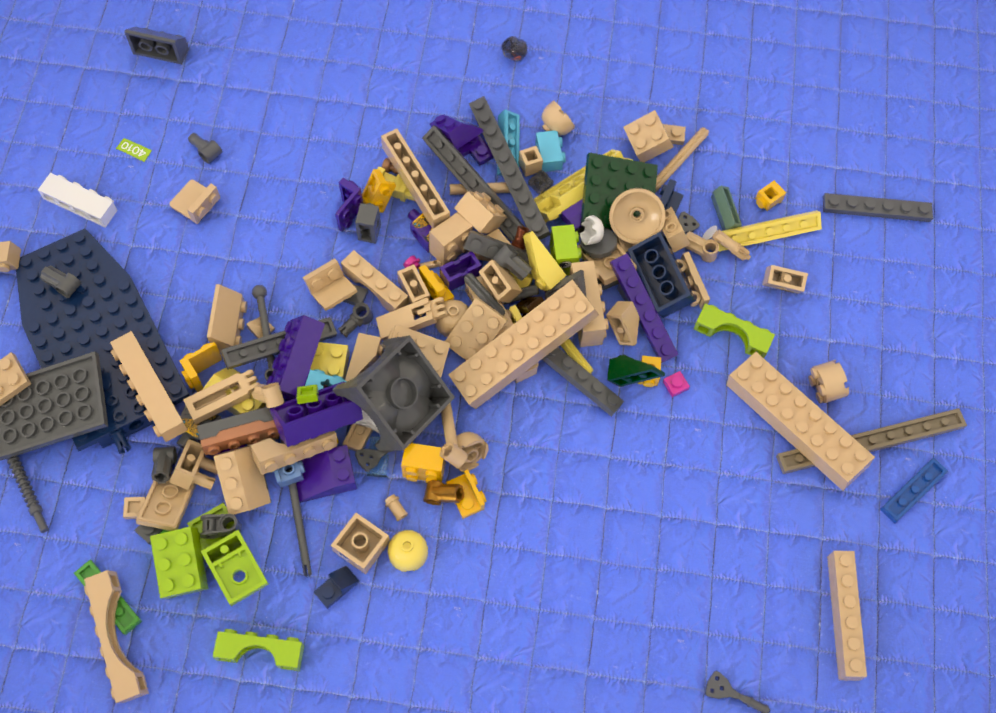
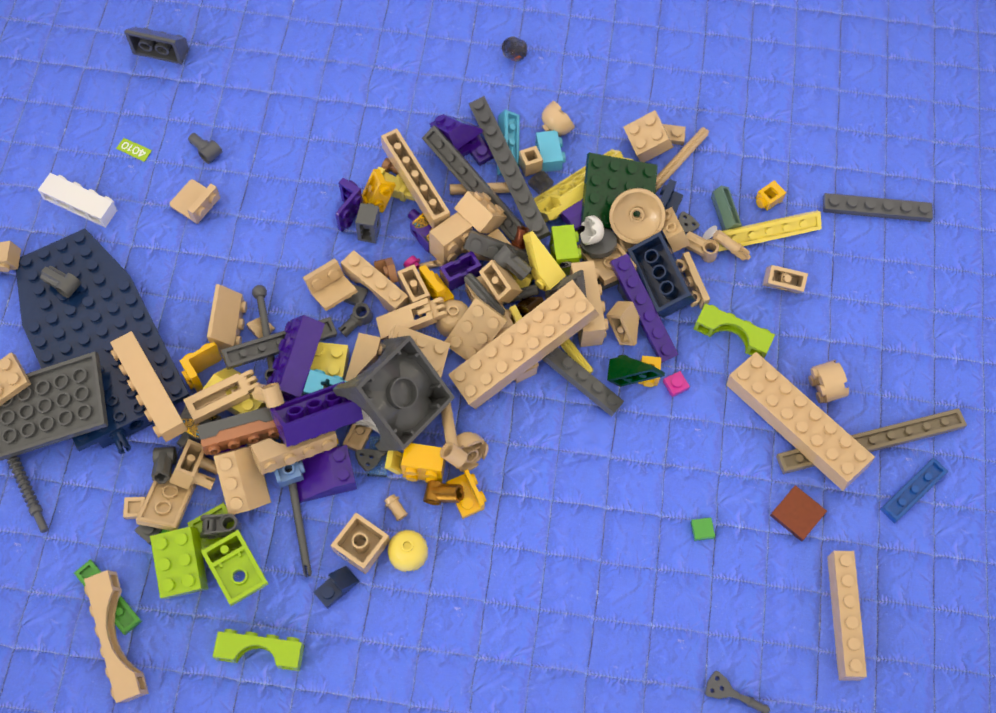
lime tile [297,385,318,404] -> none
none -> medium nougat bracket [374,257,398,283]
none -> light yellow plate [384,451,403,475]
none -> bright green tile [691,517,715,541]
none -> copper tile [770,485,827,541]

